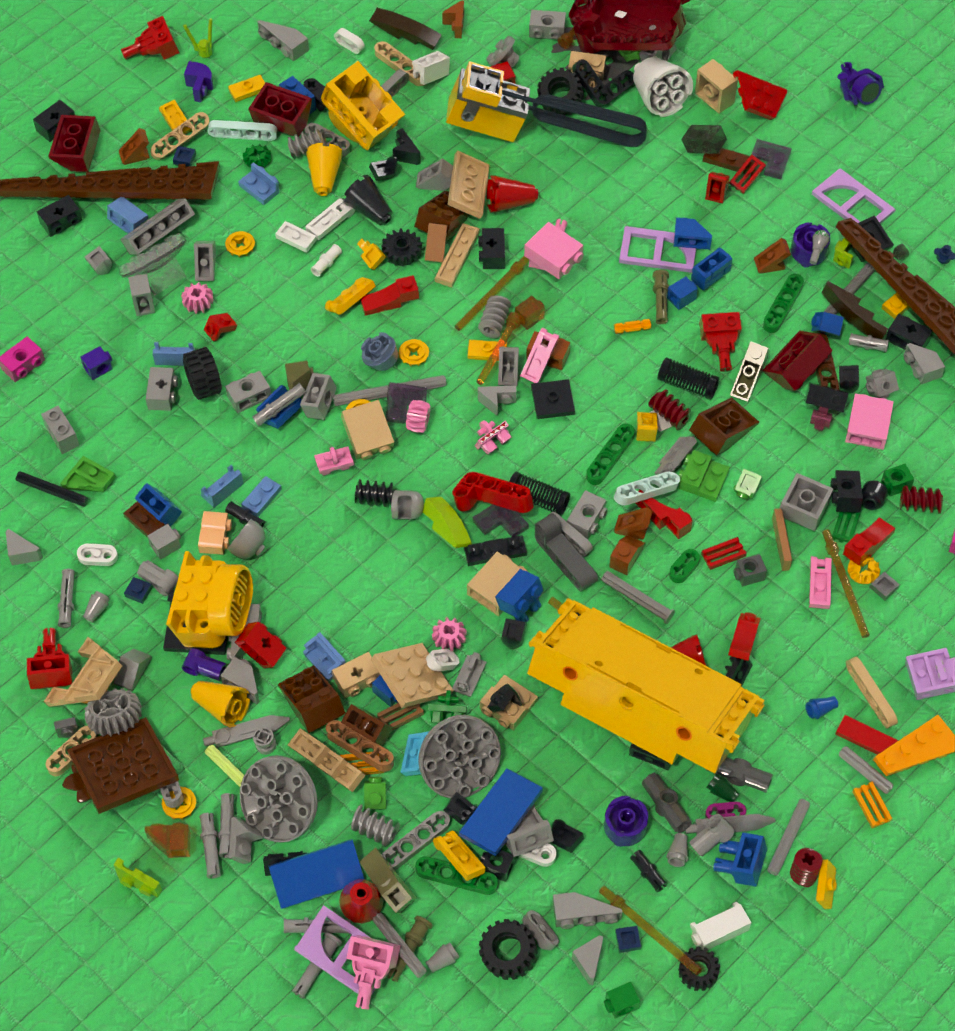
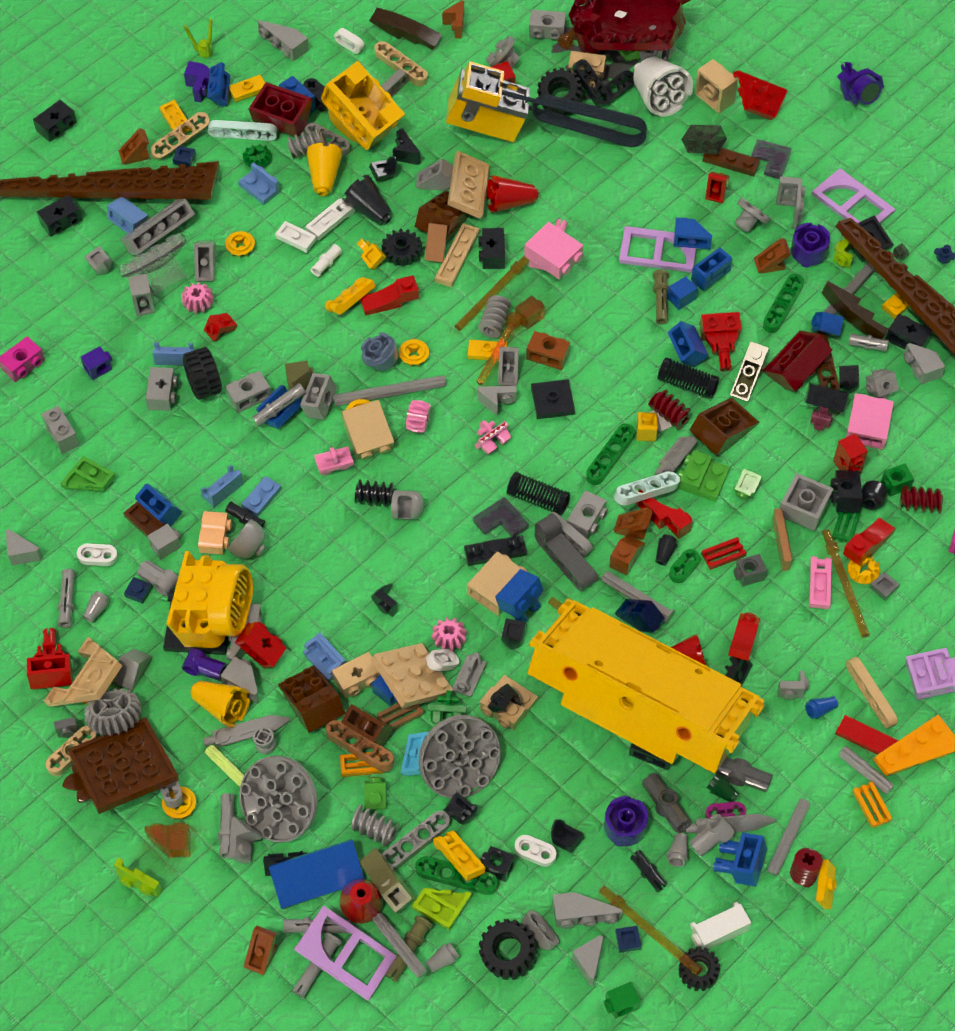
black axle [15,471,88,507] -> none
dark red slope [48,115,101,172] -> none
red brick [121,16,180,60] -> none
light grey pin [200,813,221,879] -> none
tan slope [288,728,365,792] -> none
bright pink brick [346,935,401,1010] -> none
clear purple plate [386,382,427,424] -> none
white hinge [412,51,450,85] -> none
lime slope [423,497,472,548] -> none
red beam [452,472,534,513] -> none
blue tile [459,768,543,856] -> none
light grey panel [505,804,554,857] -> none
bright pink plate [520,327,560,383] -> none
light orange axle [614,319,651,334] -> none
red tile [729,154,766,194] -> none
light grey piece [809,230,829,265] -> none
none -> blue bracket [207,62,230,107]
none -> dark orange slope [244,925,277,975]
none -> plate [371,583,398,617]
none -> lime wing [412,888,472,931]
none -> clear blue slope [615,599,665,633]
none -> black cone [655,534,678,566]
none -> blue brick [667,321,709,367]
none -> light grey plate [735,197,771,232]
none -> light grey bracket [776,176,805,229]
none -> light grey bracket [777,671,809,700]
none -> red brick [833,433,868,474]

